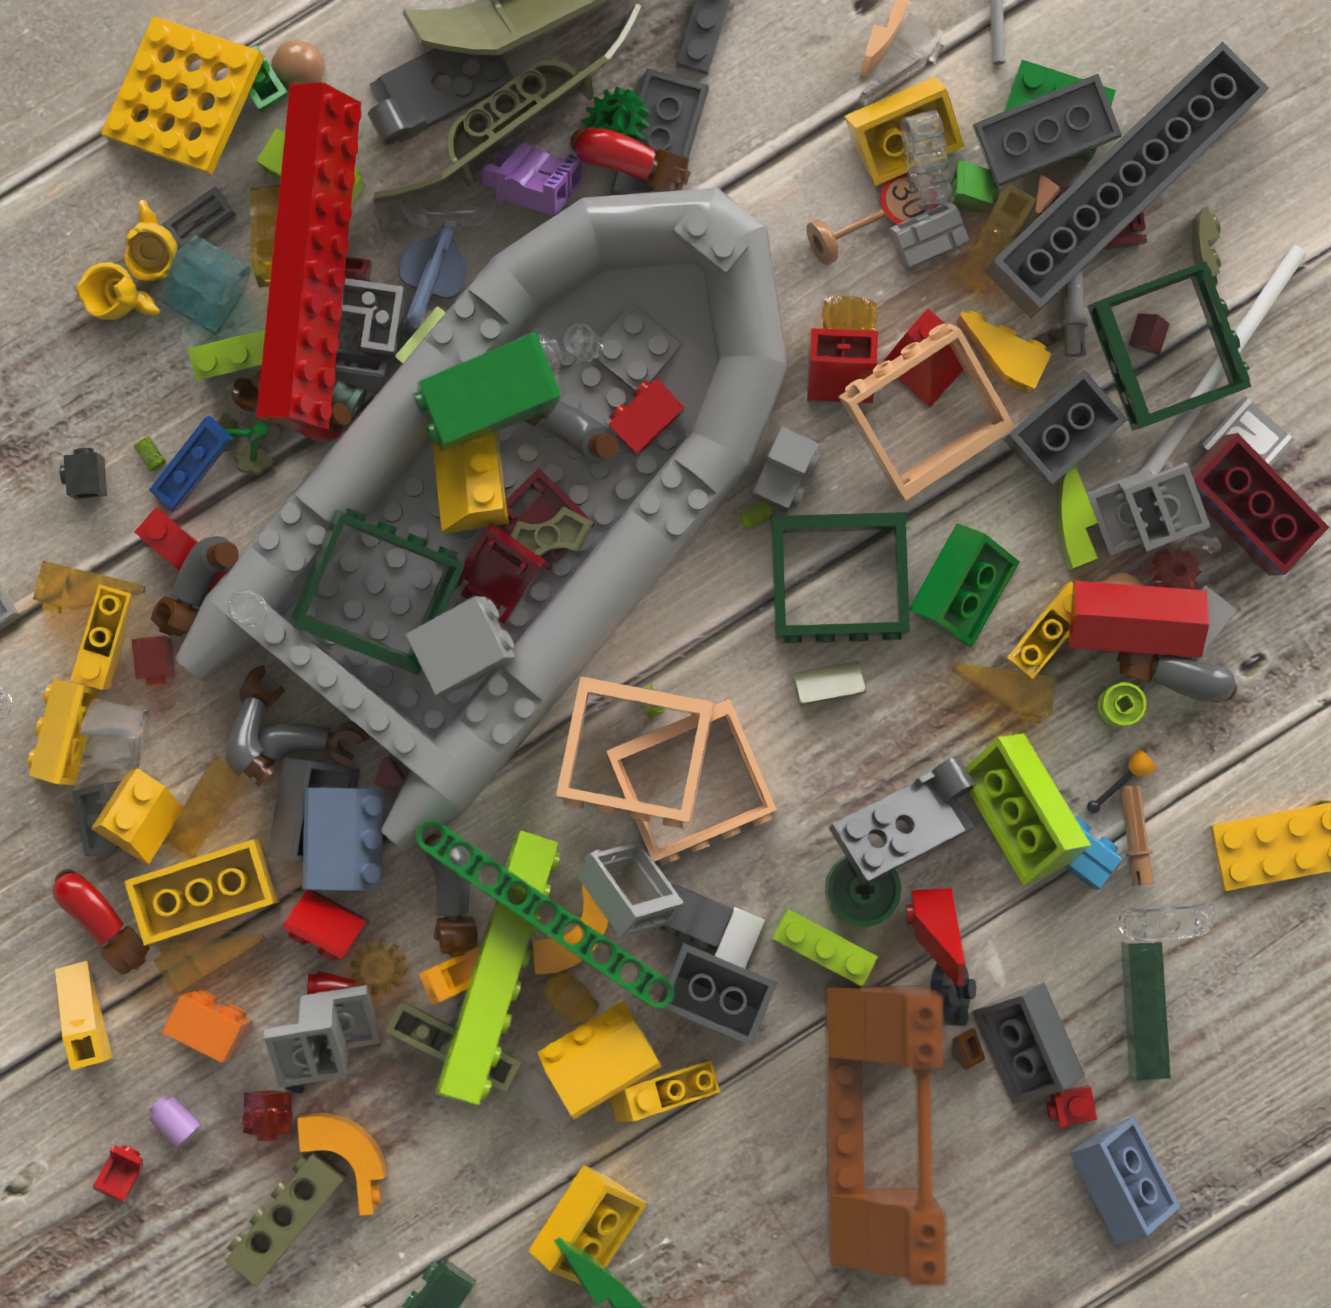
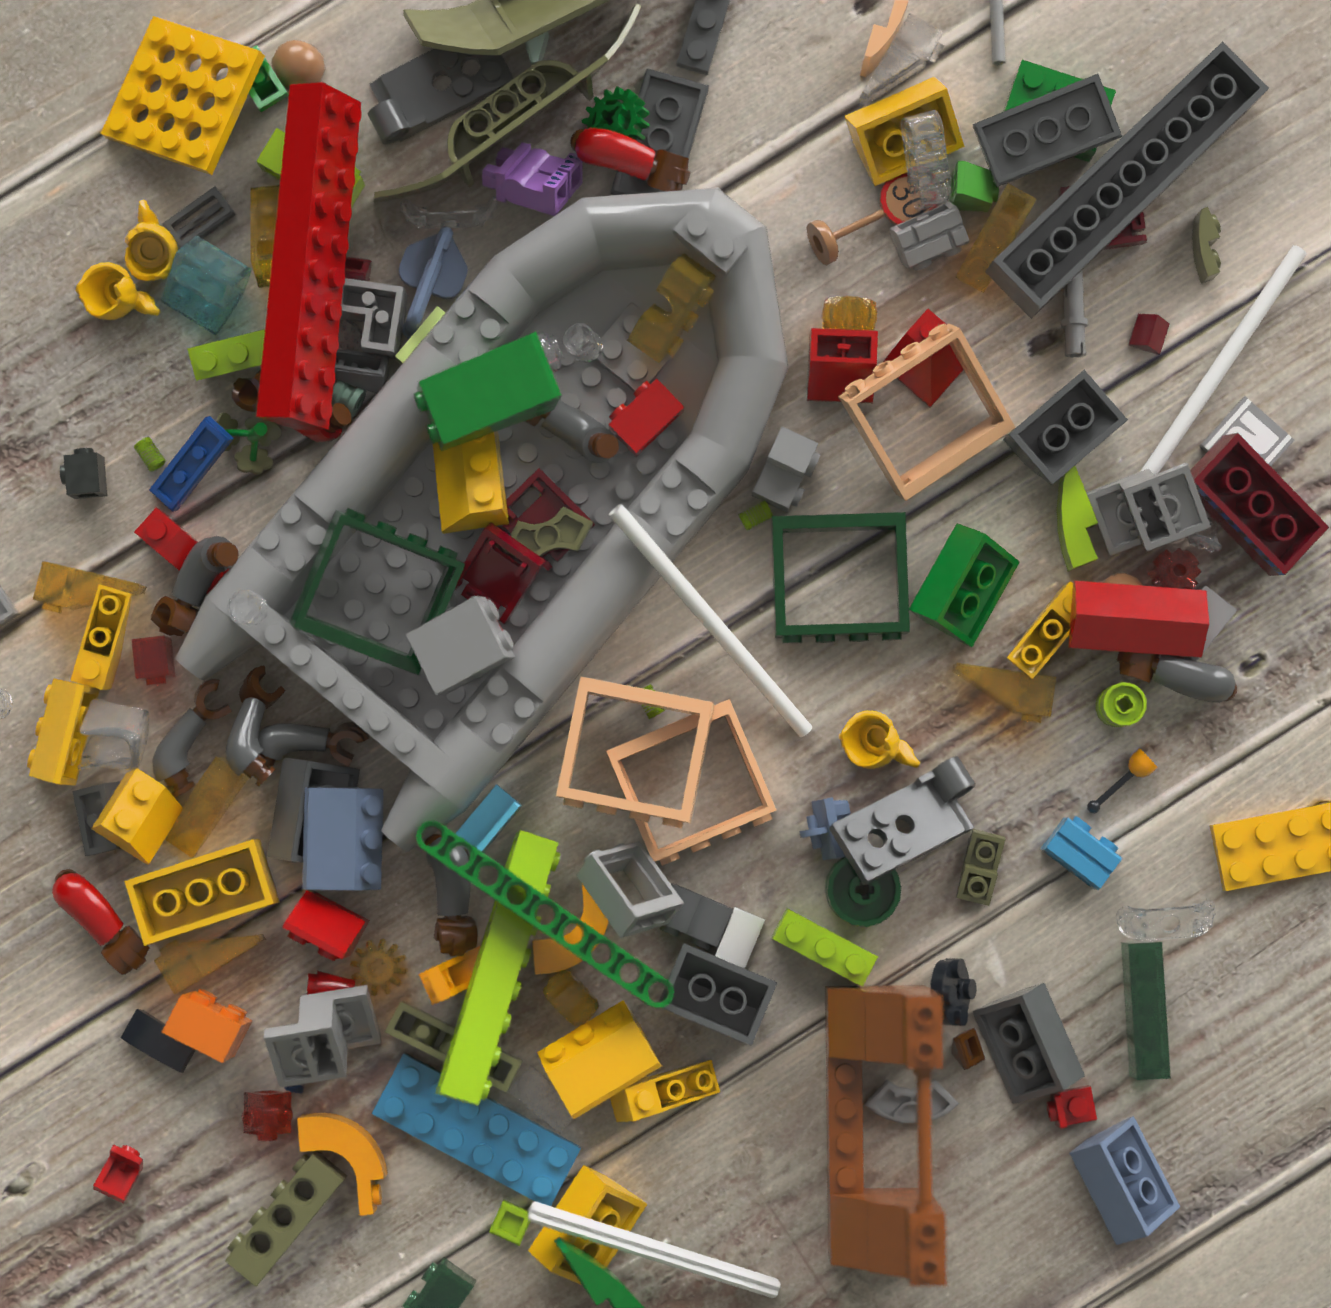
yellow slope [55,960,113,1070] -> none
lavender brick [148,1095,201,1149] -> none
dark red slope [375,757,406,787] -> none
slope [794,661,866,705] -> none
red slope [905,887,965,987] -> none
yellow slope [956,310,1052,394] -> none
lime slope [966,733,1091,886] -> none
nougat slope [1035,174,1063,217] -> none
dark green window [1087,261,1252,431] -> none
medium nougat axle [1120,785,1154,886] -> none
none -> black slope [121,1009,196,1073]
none -> dark grey piece [152,679,232,797]
none -> dark azure plate [372,1053,581,1207]
none -> medium azure panel [455,784,523,853]
none -> lime tile [489,1199,530,1246]
none -> light aqua slope [525,31,549,66]
none -> white axle [527,1202,781,1298]
none -> white piece [609,504,812,737]
none -> clear yellow arch [627,253,717,363]
none -> sand blue hips [799,797,851,860]
none -> yellow hair [839,710,920,769]
none -> light grey tile [864,1079,959,1123]
none -> olive slope [956,829,1006,906]

